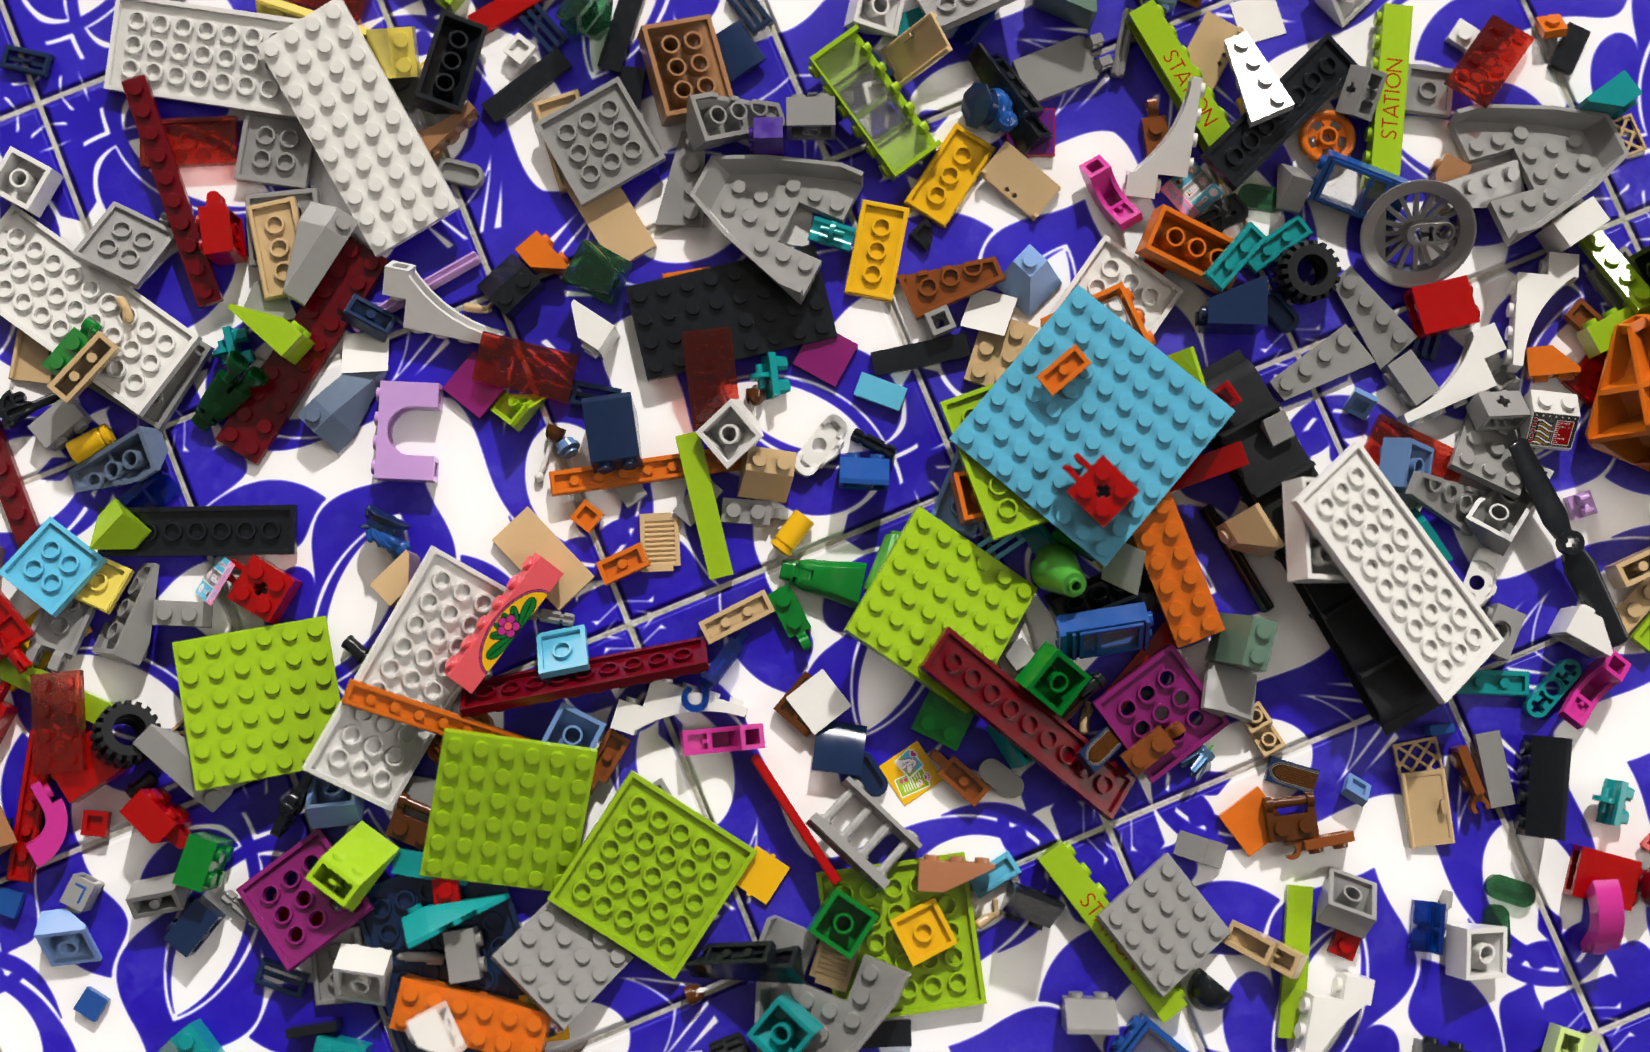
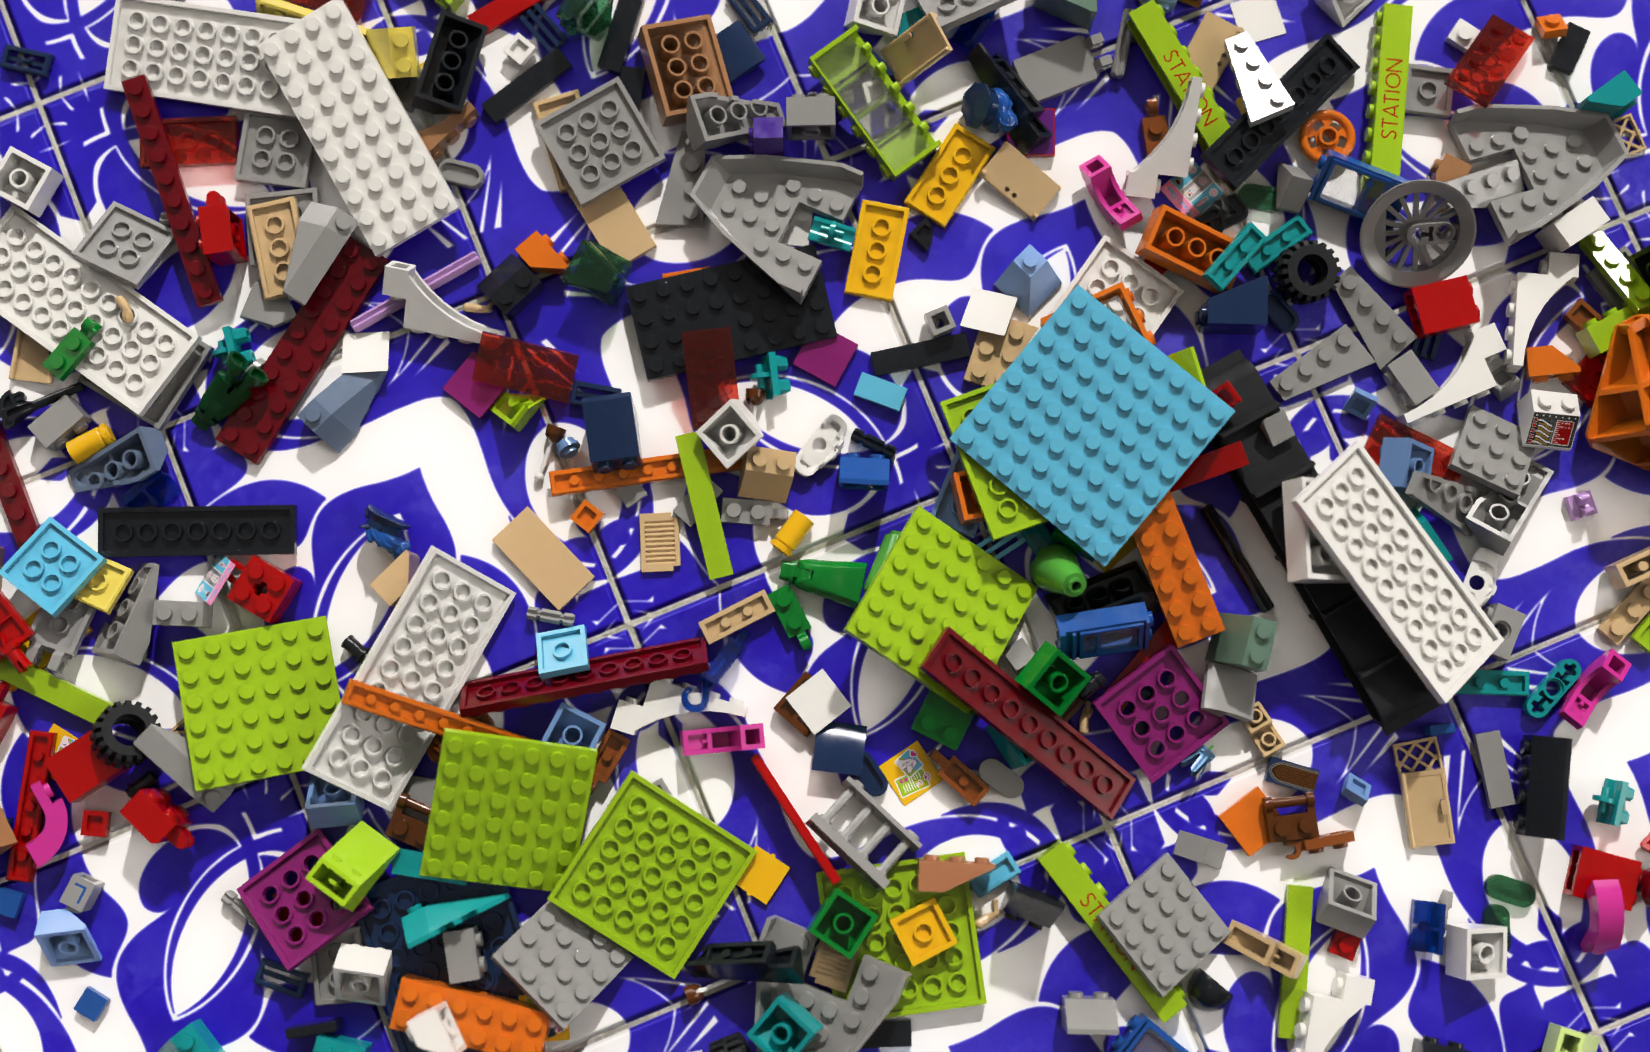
clear red plate [30,670,87,776] -> none
tan brick [46,331,122,404] -> none
lime slope [89,498,152,550] -> none
light grey brick [125,873,190,920] -> none
dark blue brick [163,896,226,958] -> none
green brick [172,831,234,893] -> none
lime slope [227,303,315,365] -> none
black piece [270,771,315,839] -> none
dark blue slope [341,293,398,342] -> none
lavender arch [371,381,444,483] -> none
light grey piece [397,951,446,965] -> none
red plate [432,878,461,905] -> none
coral brick [443,552,564,694] -> none
white slope [571,299,620,359] -> none
orange plate [596,542,651,586] -> none
dark orange wing [897,256,1006,320] -> none
orange plate [1036,344,1092,397] -> none
red hinge [1062,453,1140,529] -> none
tile [1075,725,1123,775] -> none
white sticker [1101,543,1146,596] -> none
dark orange plate [1119,720,1186,777] -> none
tan slope [1216,503,1285,558] -> none
light grey brick [1335,64,1388,121] -> none
dark orange plate [1449,744,1490,814] -> none
light grey brick [1466,390,1531,431] -> none
black piece [1509,438,1629,648] -> none
white slope [1547,604,1613,658] -> none

